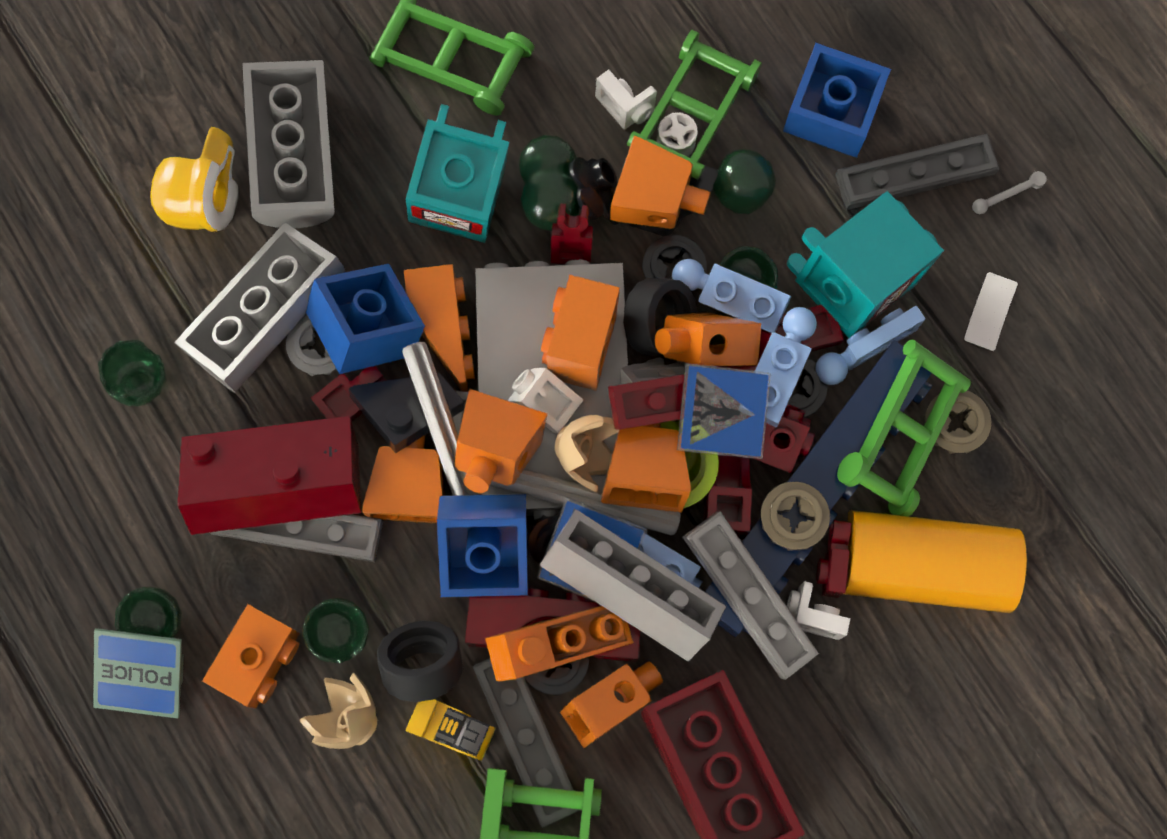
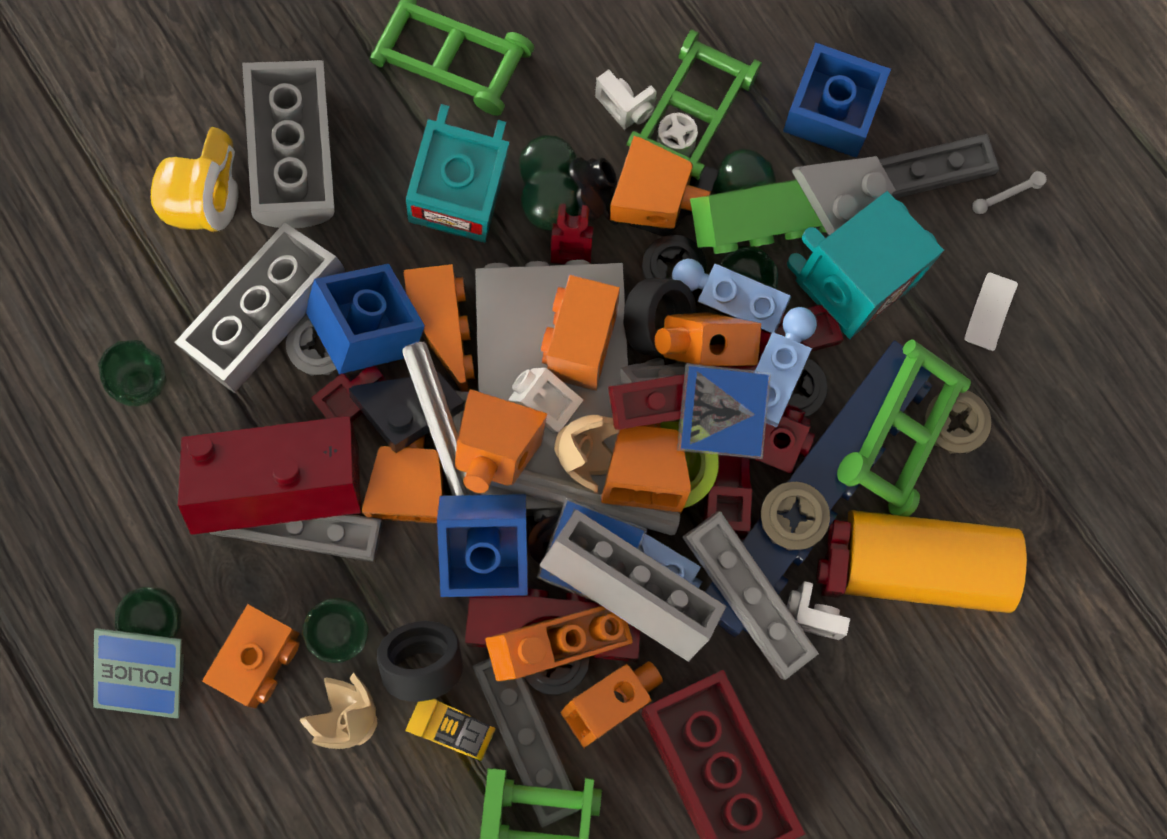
light blue plate [815,305,925,385] -> none
none -> bright green brick [690,179,826,254]
none -> light grey wing [791,156,896,235]

